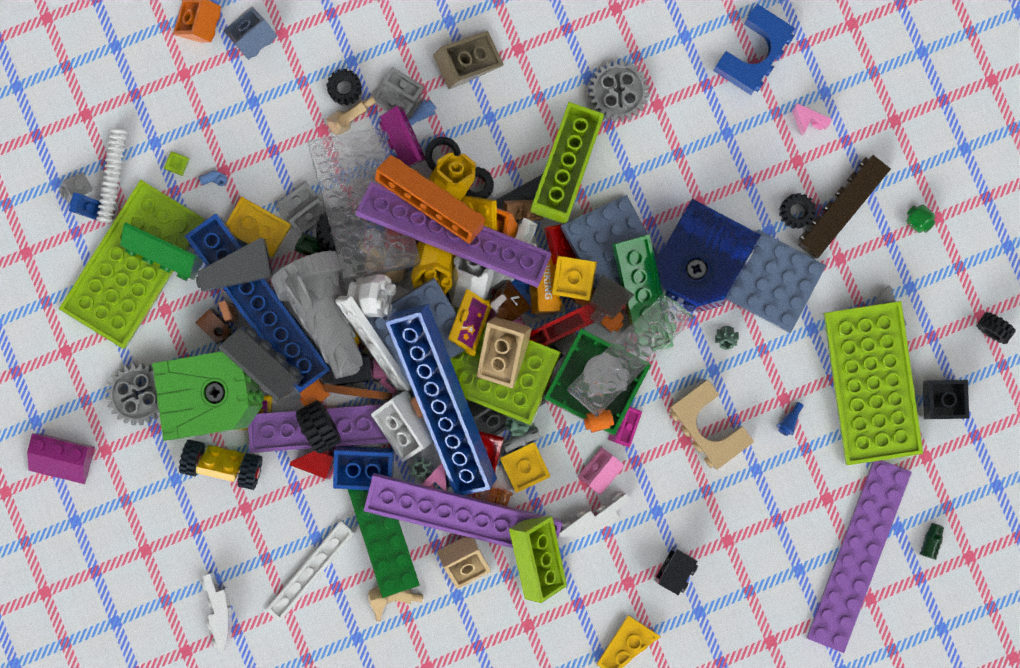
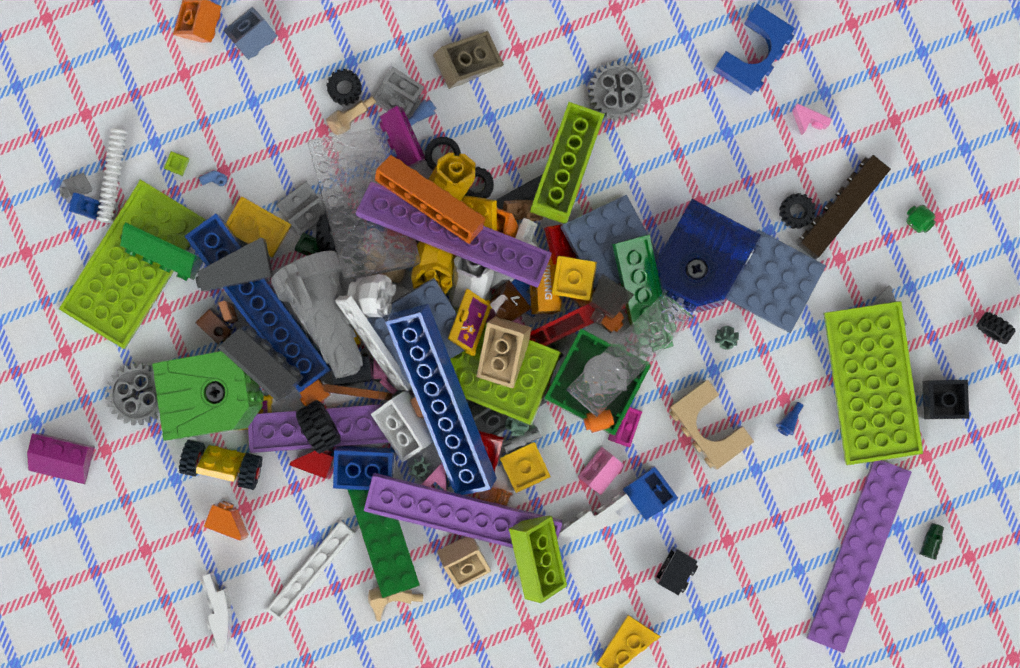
none -> orange slope [204,501,249,541]
none -> blue slope [623,466,678,520]

